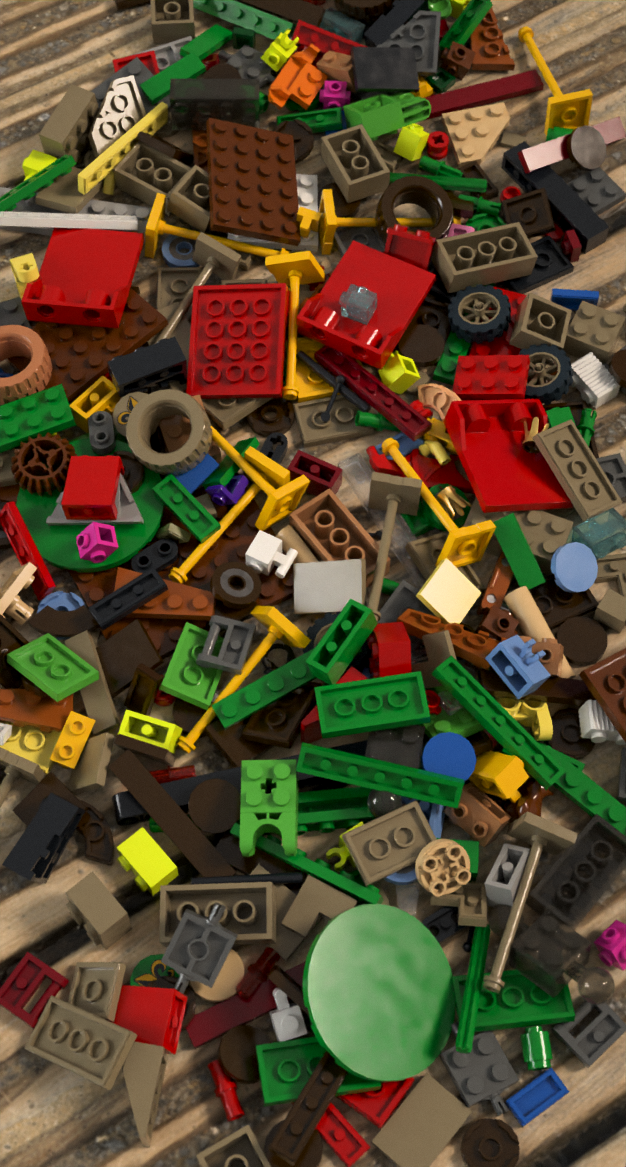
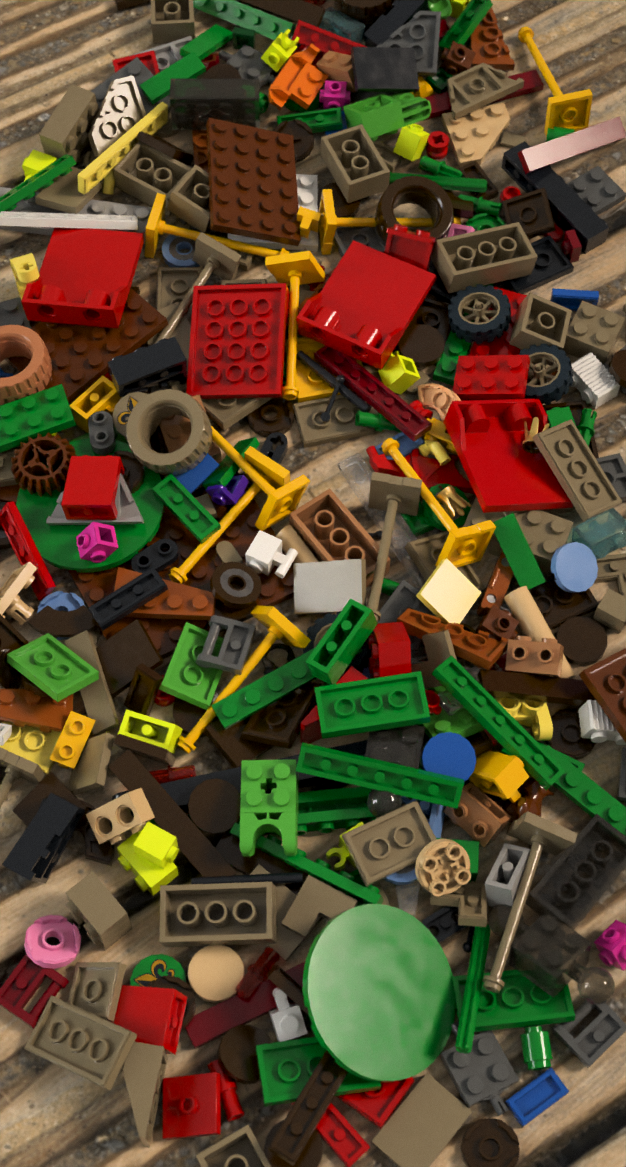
olive tile [156,522,191,543] -> none
dark grey plate [161,902,238,994] -> none
dark red brick [287,450,343,497] -> none
clear light blue brick [339,284,377,325] -> none
medium blue brick [485,634,551,699] -> none
tile [566,125,606,171] -> none
none -> bright pink tile [24,915,81,969]
none -> tan brick [85,788,155,845]
none -> neon yellow brick [133,822,179,869]
none -> red plate [163,1072,221,1140]
none -> dark tan piece [216,541,243,563]
none -> dark tan wing [447,63,524,120]

